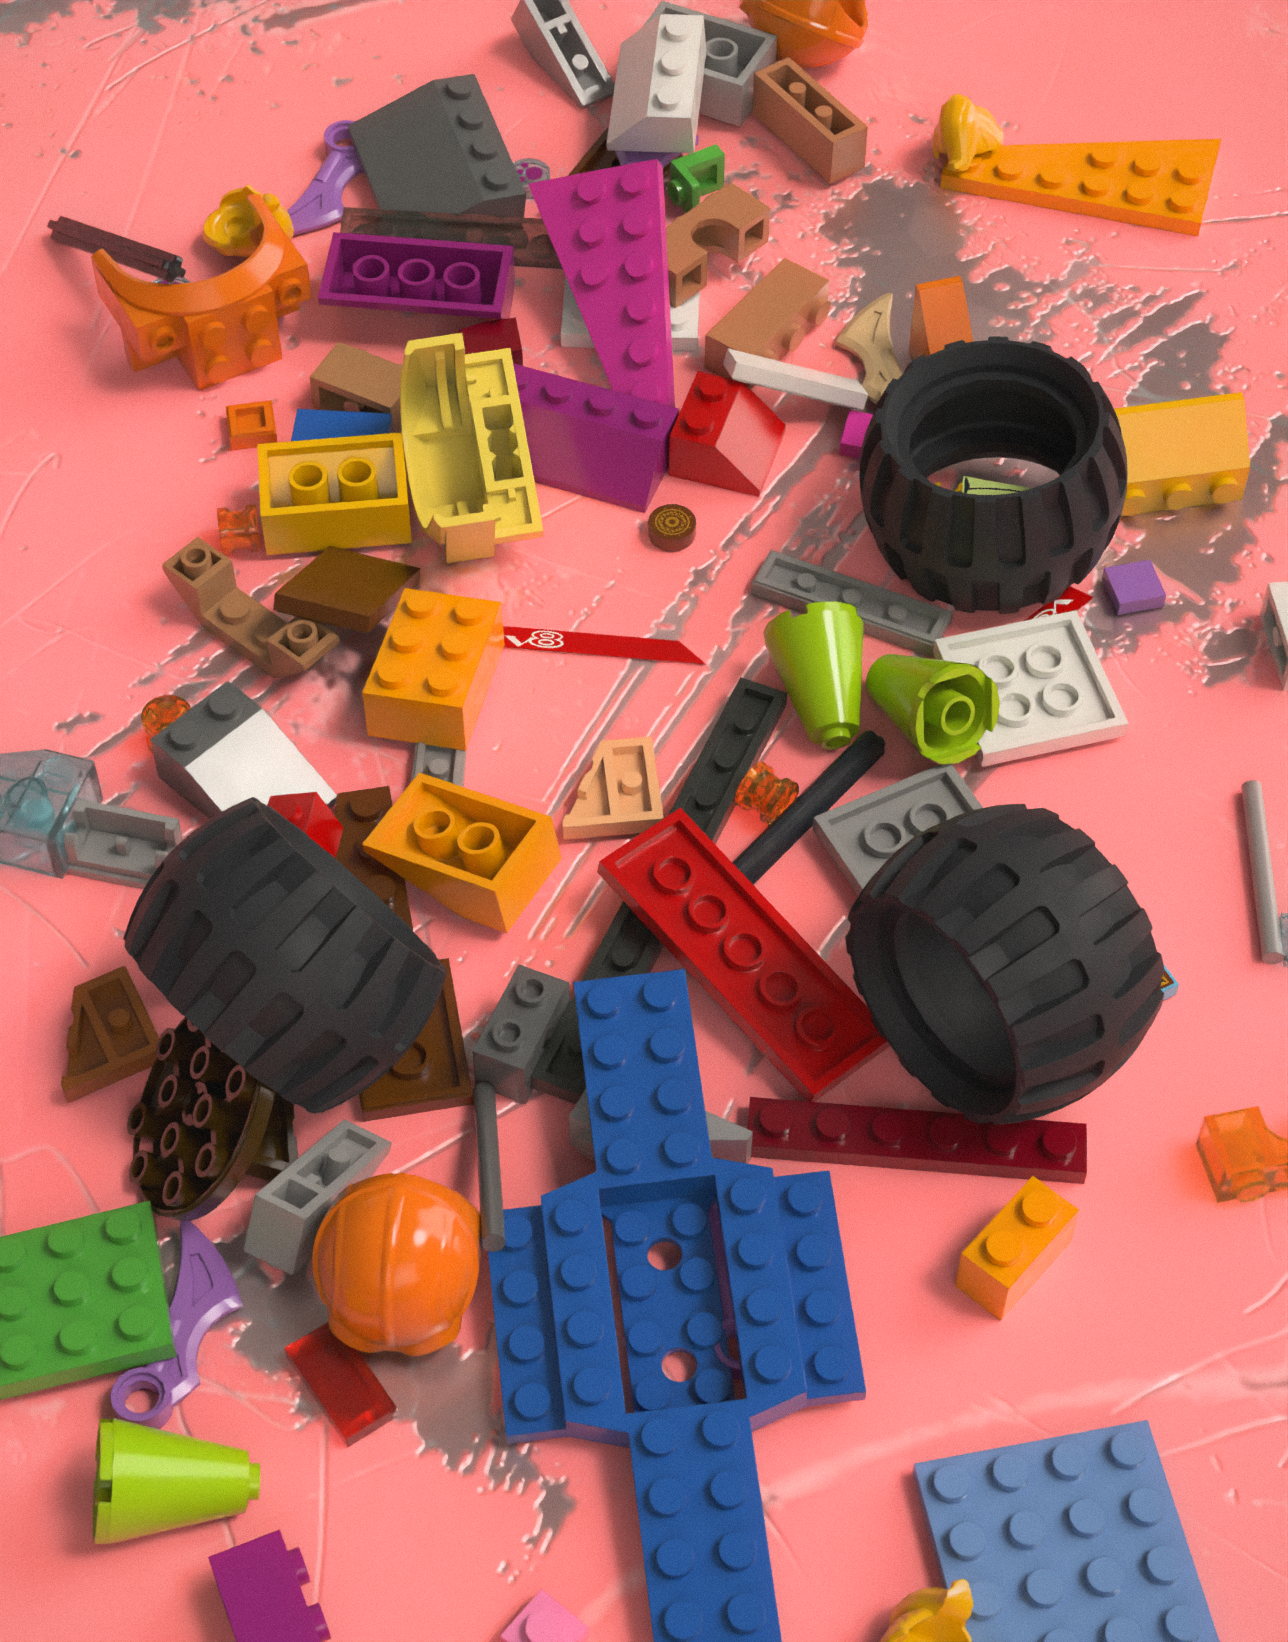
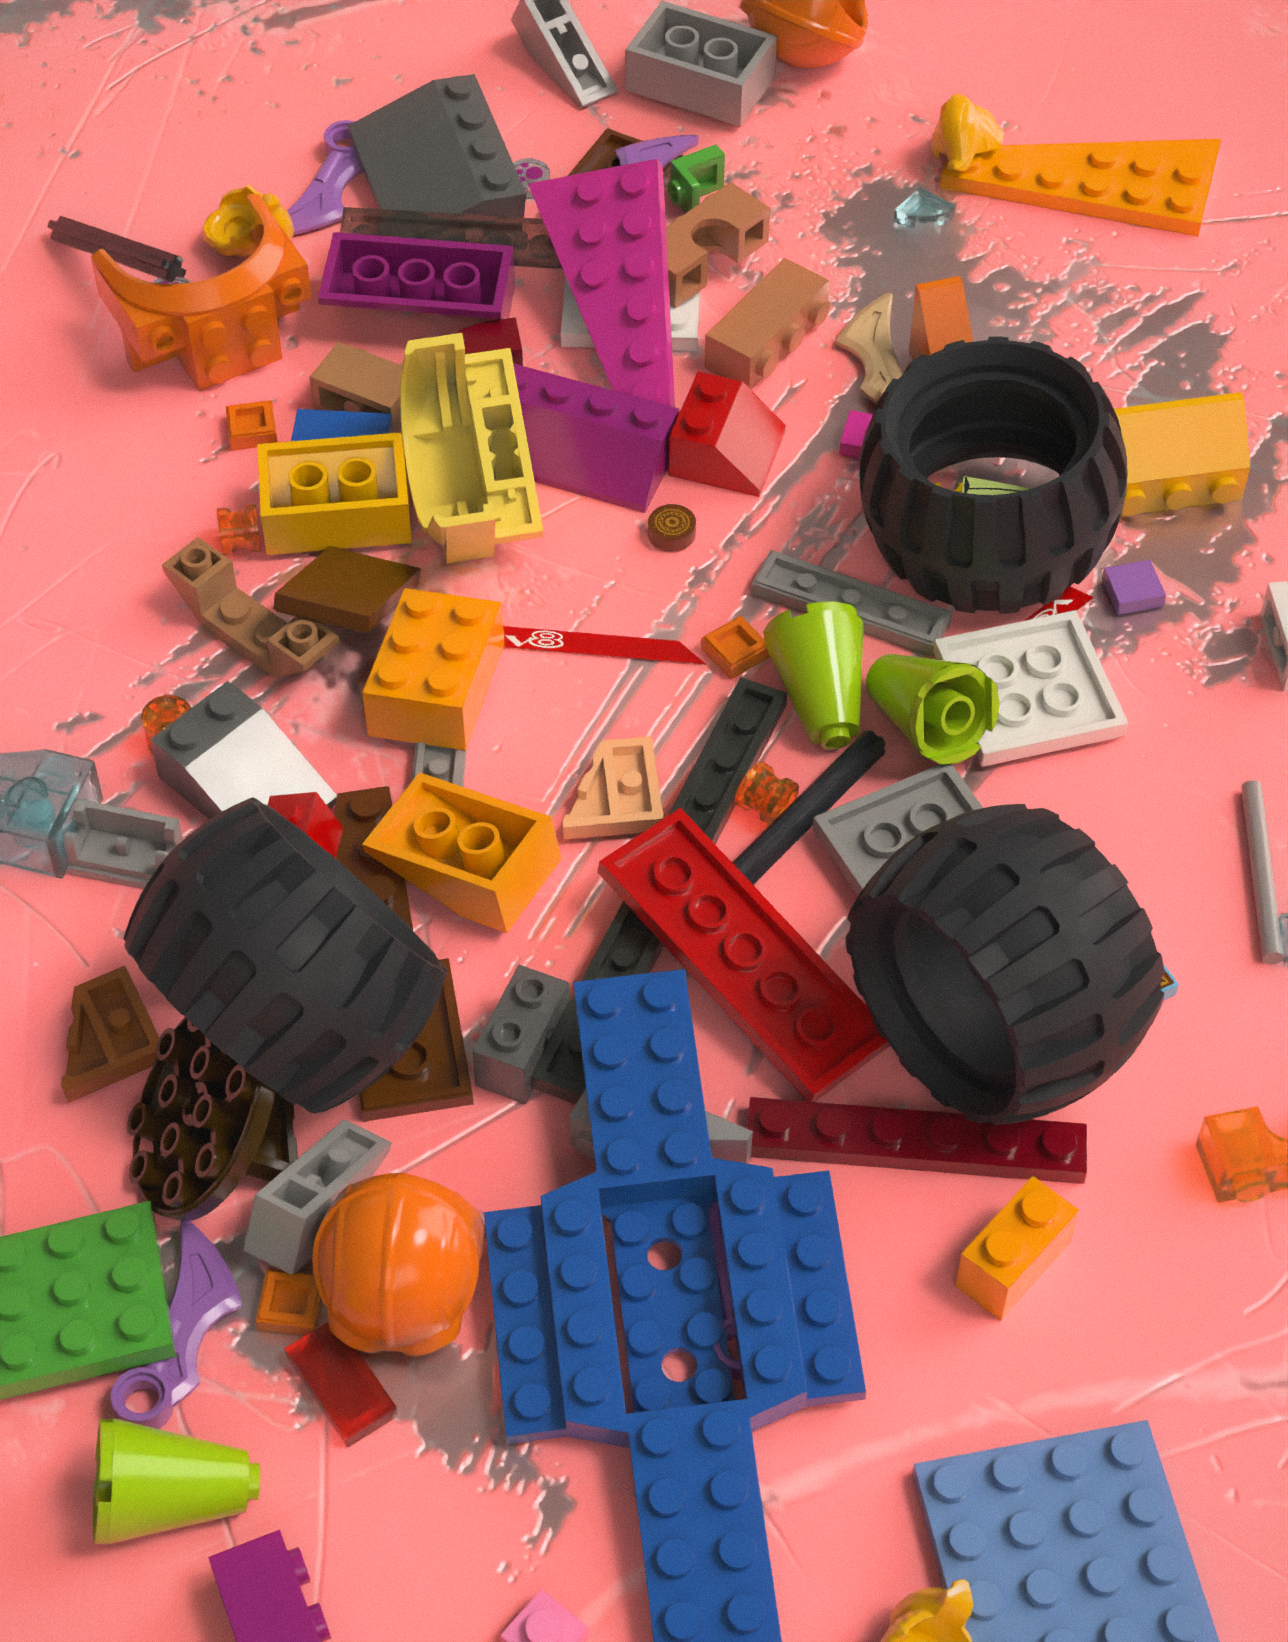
dark grey bar [473,1082,506,1252] -> none
white slope [606,14,706,153] -> none
white tile [723,349,868,411] -> none
nougat brick [752,57,868,184] -> none
none -> orange tile [255,1269,323,1337]
none -> orange tile [701,615,770,679]
none -> clear light blue tile [893,187,956,228]

